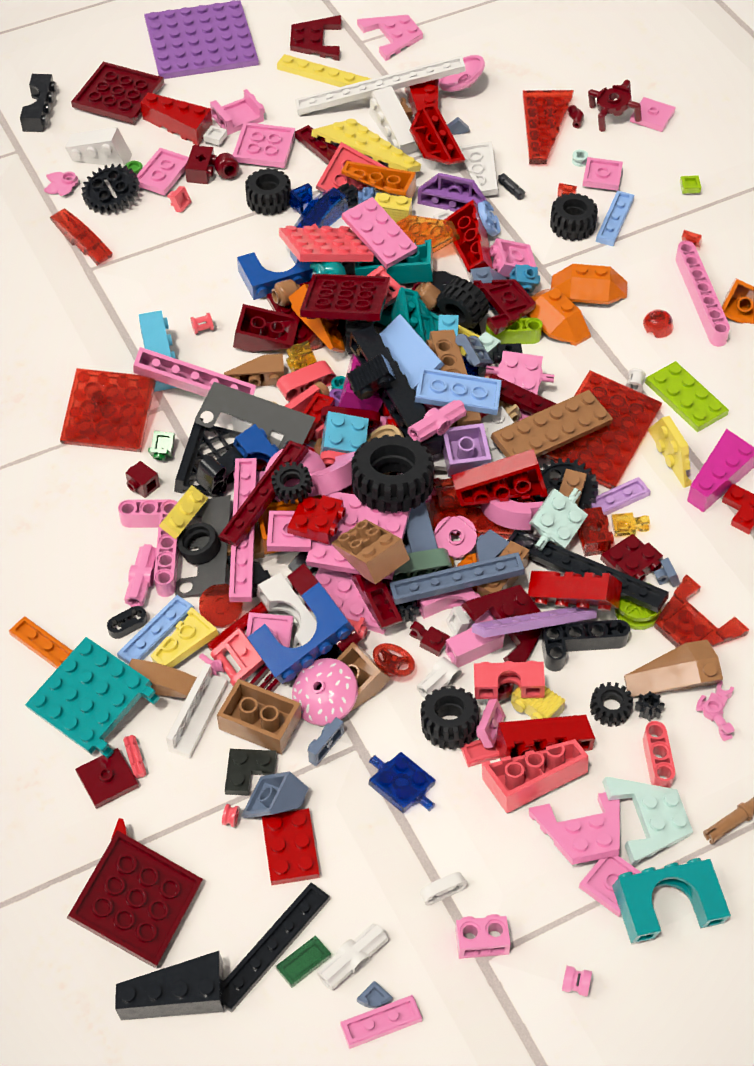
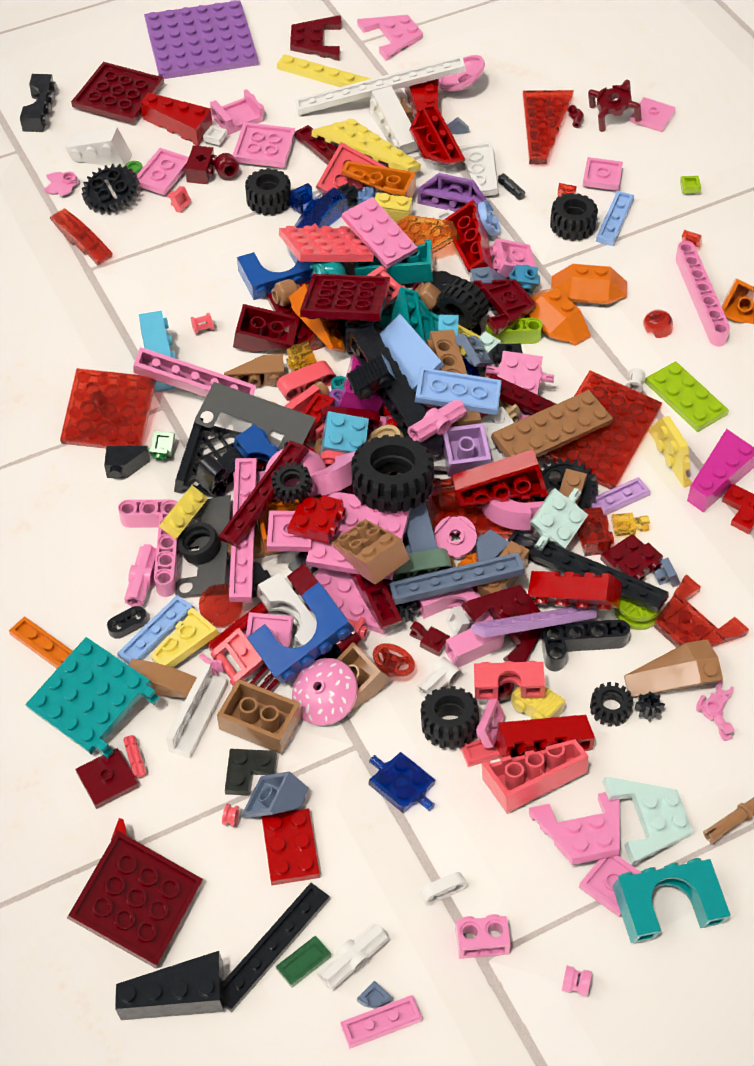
dark red brick [125,461,160,498] -> none
sand blue plate [307,717,344,766] -> none
light aqua bush [572,149,588,167] -> none
coral beam [643,721,675,788] -> none
none -> black slope [104,446,150,479]

